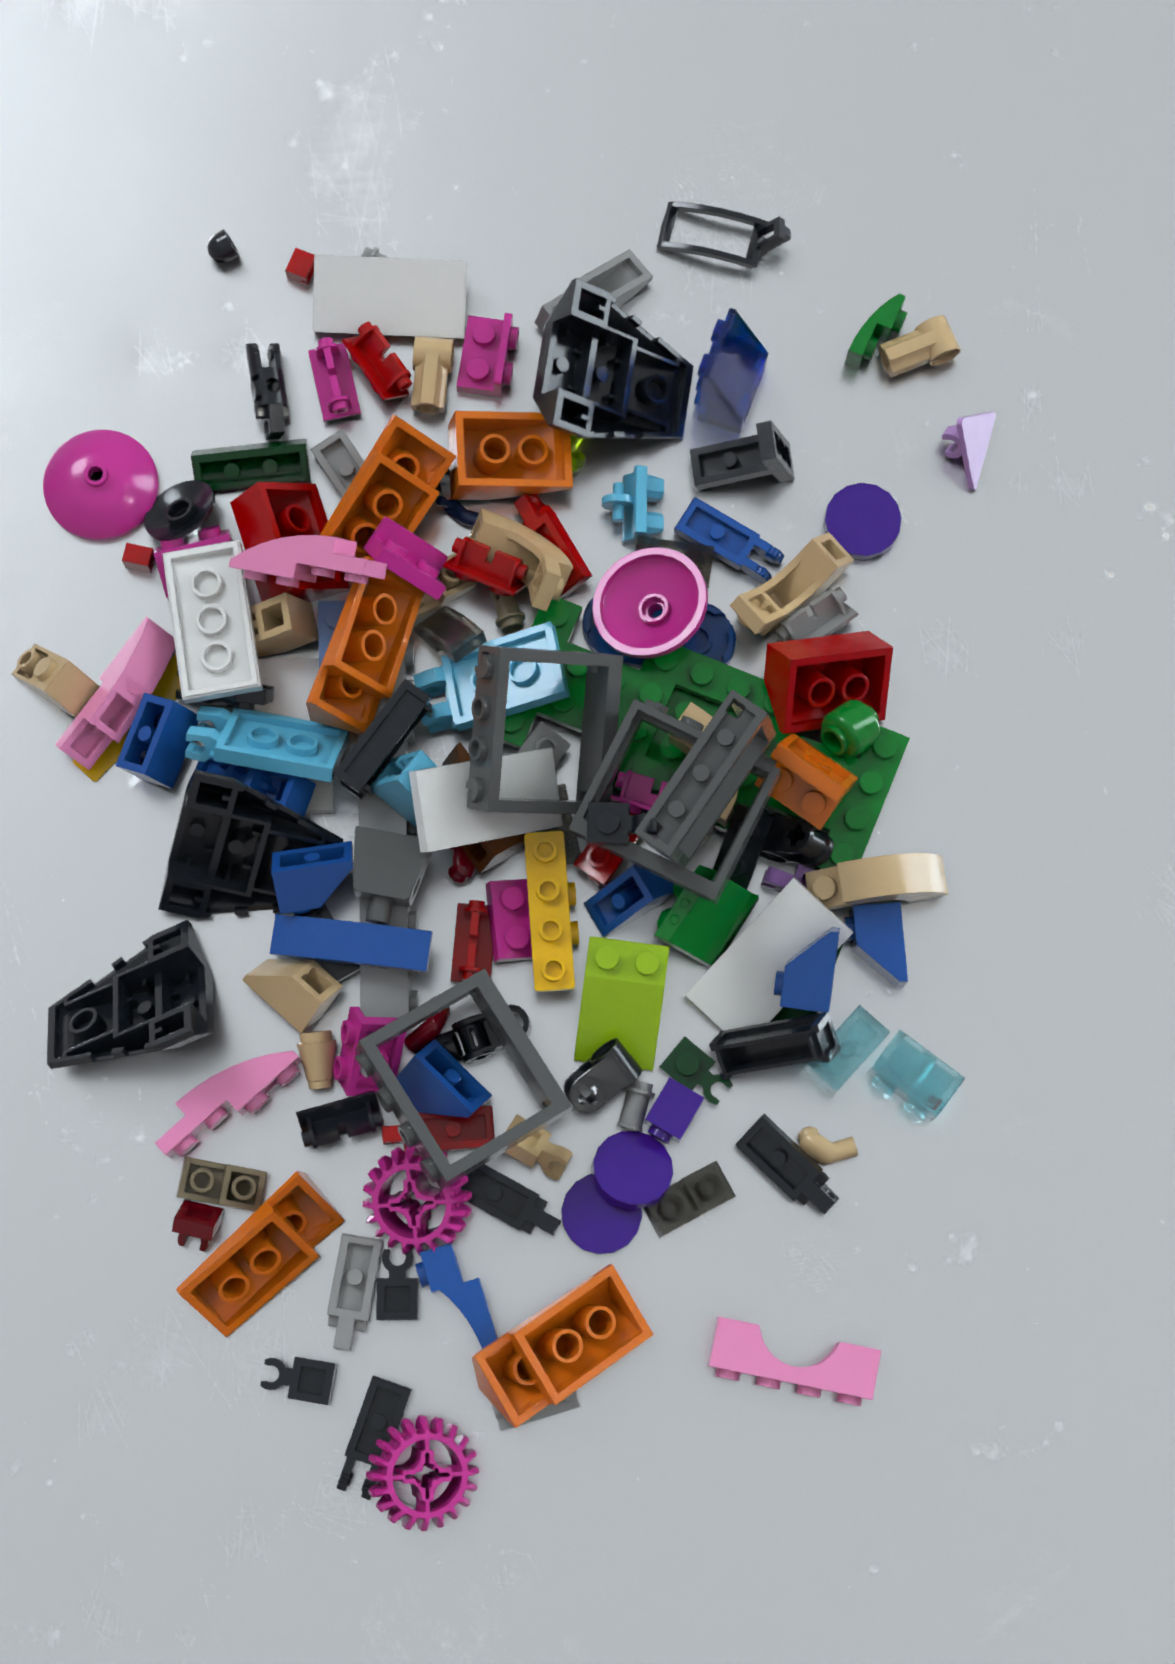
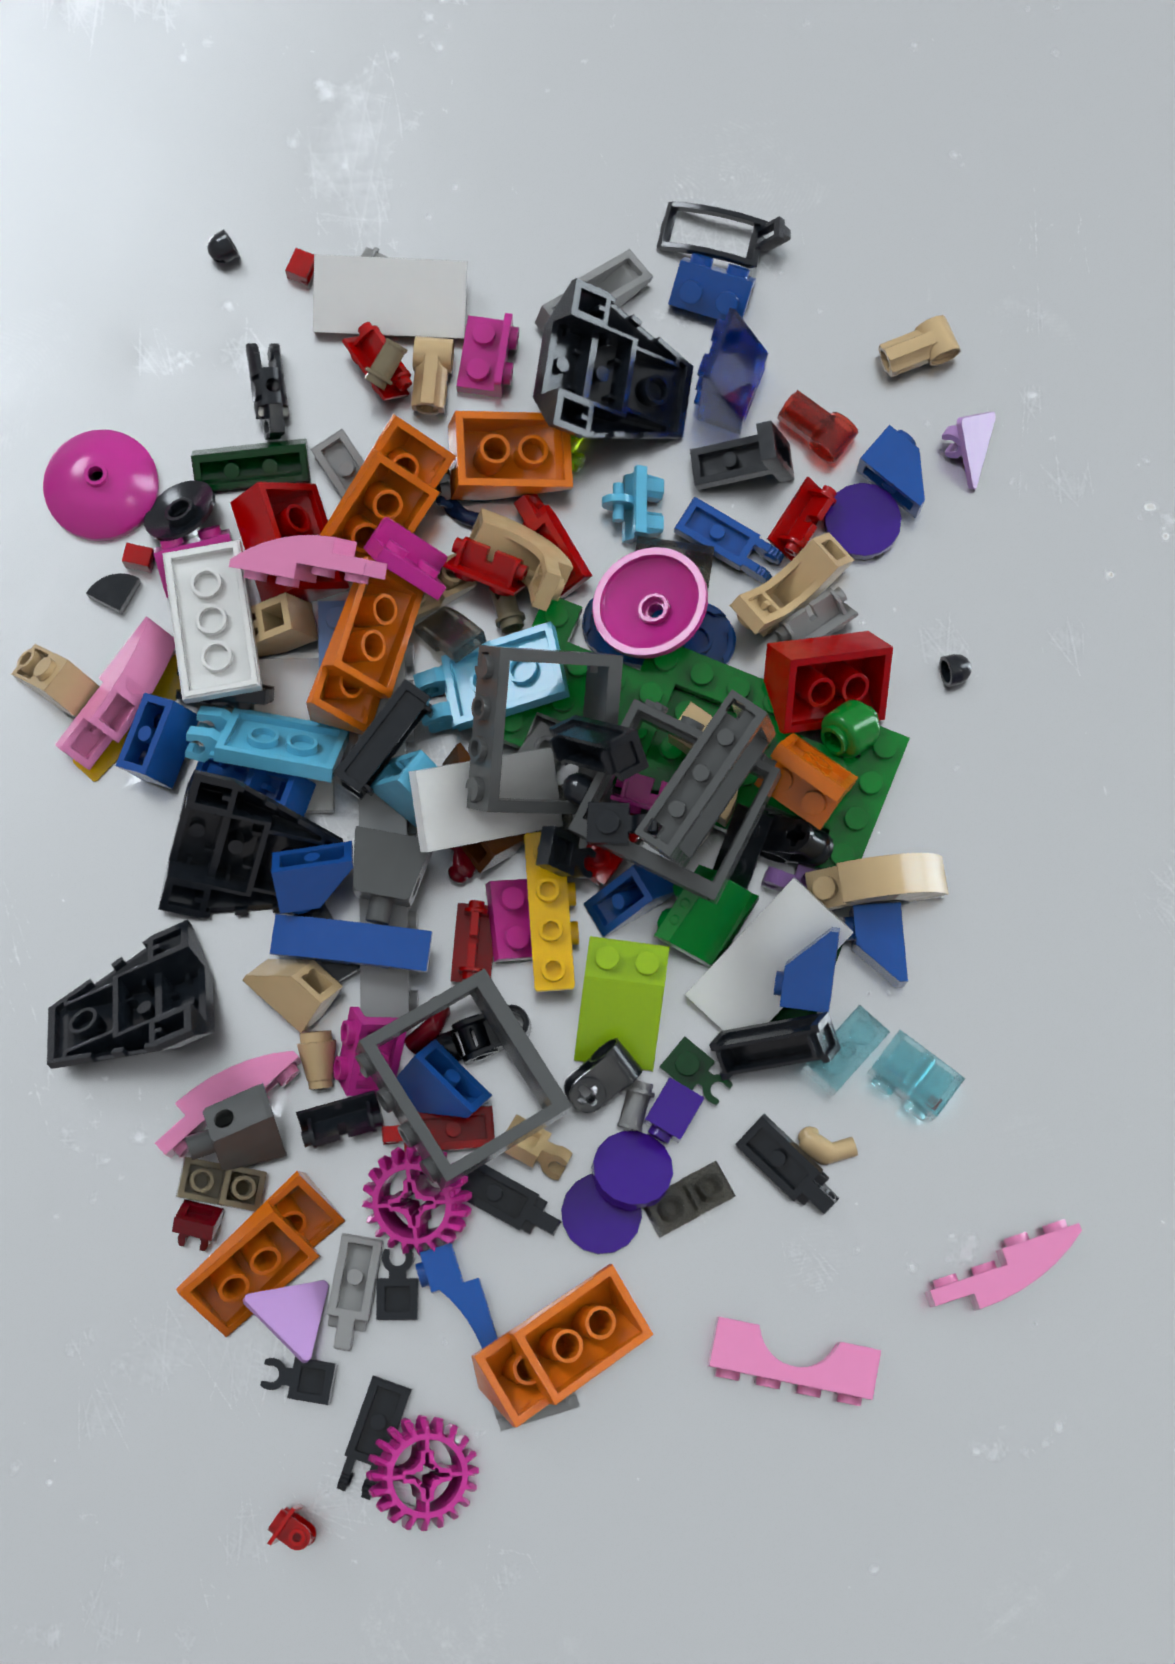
dark pink hinge [308,337,361,422] -> none
green slope [844,294,908,370] -> none
none -> black tile [86,573,141,614]
none -> dark grey torso [185,1083,287,1171]
none -> lavender piece [243,1280,329,1363]
none -> red hinge [267,1503,317,1550]
none -> dark tan pin [364,338,408,390]
none -> black plate [536,825,596,879]
none -> black container [549,715,649,781]
none -> black hinge [562,773,594,807]
none -> blue bracket [668,253,756,326]
none -> red hinge [767,477,837,562]
none -> clear red piece [777,390,859,463]
none -> blue slope [856,425,925,518]
none -> bright pink slope [925,1219,1082,1310]
none -> black hinge [939,654,972,687]

